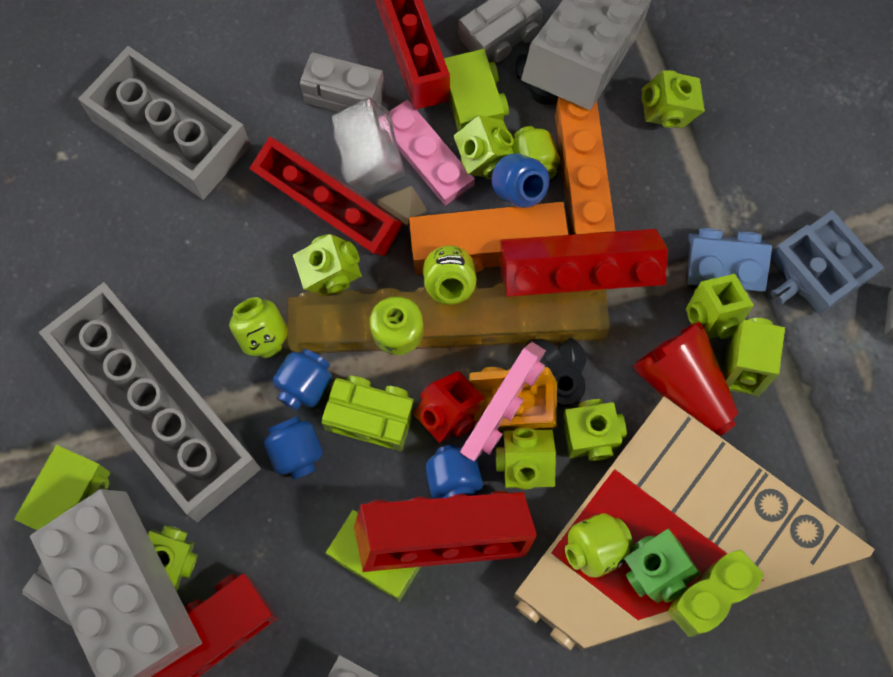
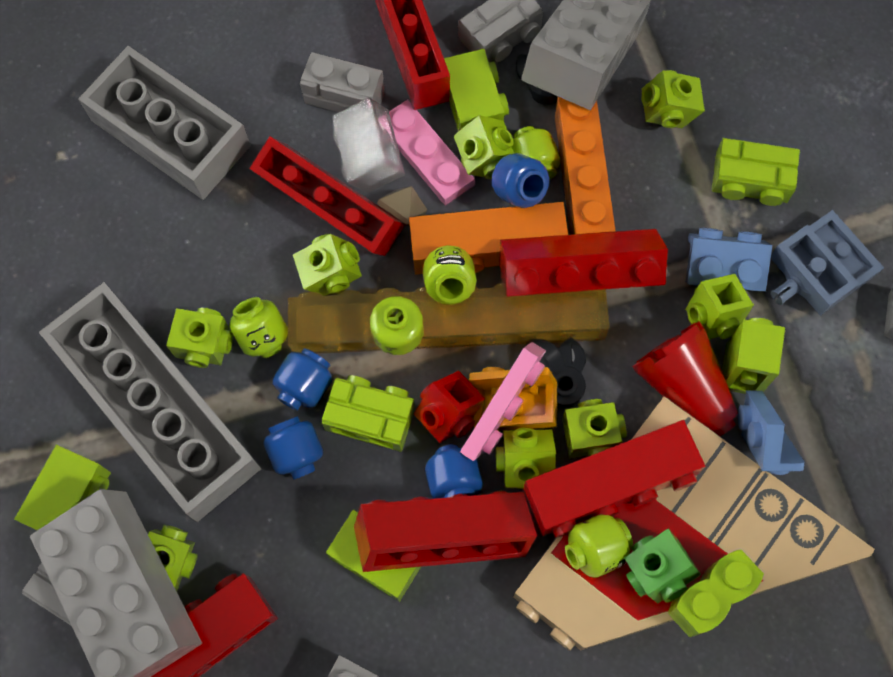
none -> lime brick [166,308,233,368]
none -> red brick [523,419,706,538]
none -> lime brick [712,138,800,206]
none -> medium blue bracket [738,391,805,475]

